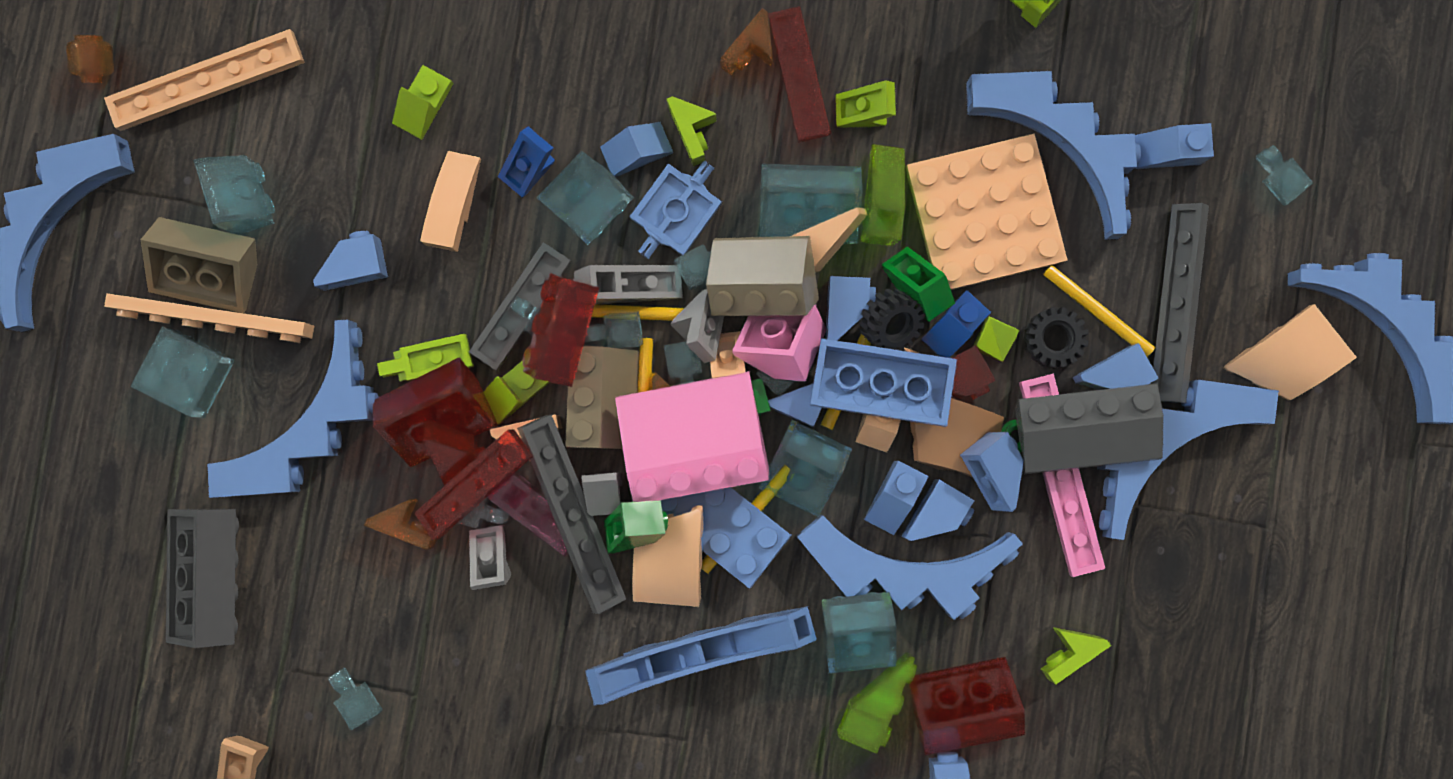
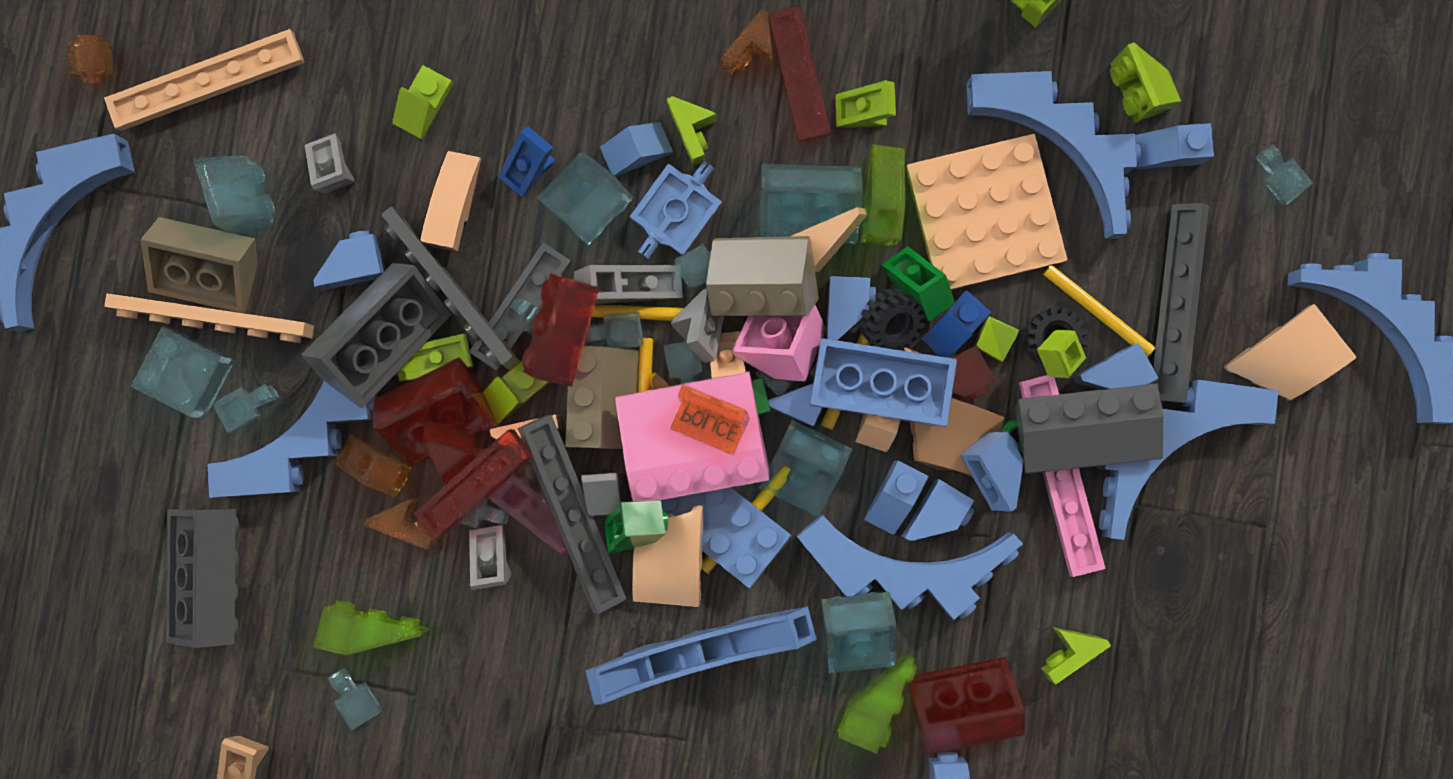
none -> clear light blue plate [212,384,279,433]
none -> dark grey slope [301,263,452,408]
none -> light grey slope [305,133,355,193]
none -> clear neon green slope [313,601,429,655]
none -> clear orange slope [335,434,411,497]
none -> dark grey plate [381,206,521,371]
none -> clear orange panel [670,384,750,456]
none -> lime slope [1037,330,1086,378]
none -> lime slope [1110,43,1181,124]

